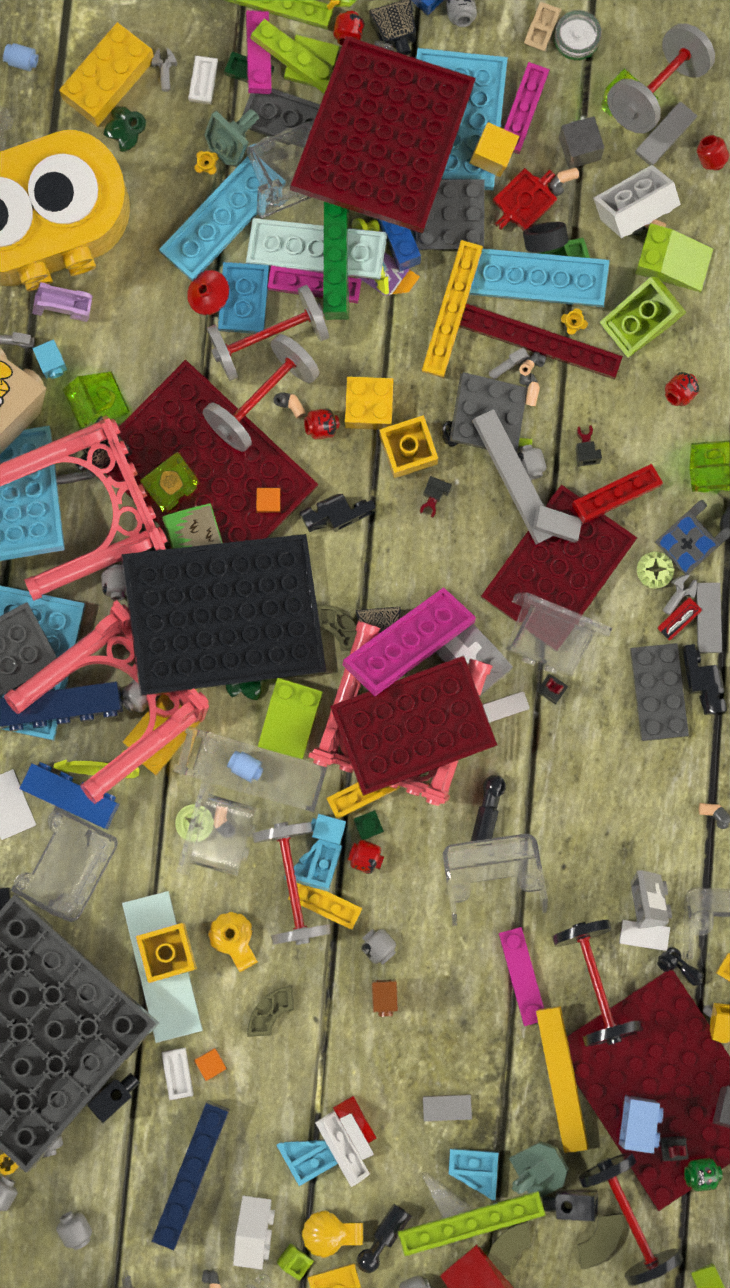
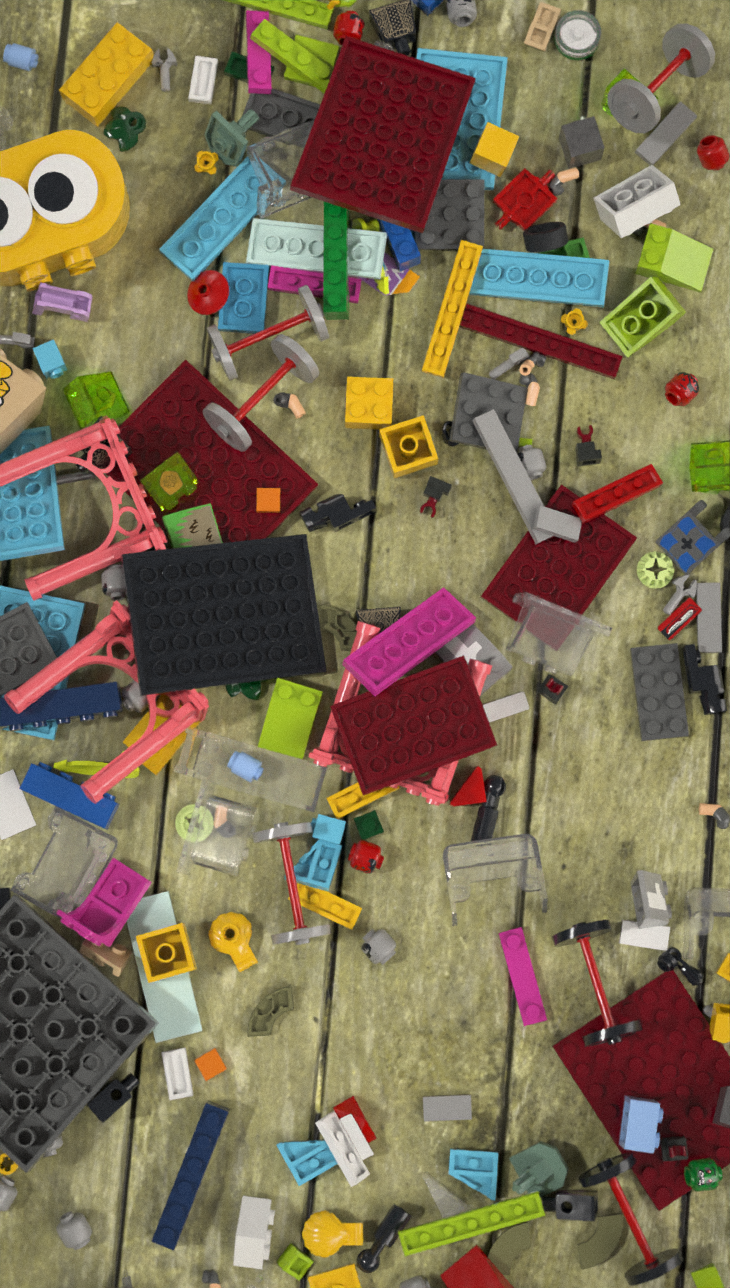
red head [304,408,340,440] -> none
dark orange brick [372,979,398,1017] -> none
dark pink plate [504,62,550,155] -> none
yellow tile [536,1006,589,1153] -> none
none -> dark pink bracket [56,858,152,947]
none -> tan wing [80,939,132,977]
none -> red slope [448,766,487,807]

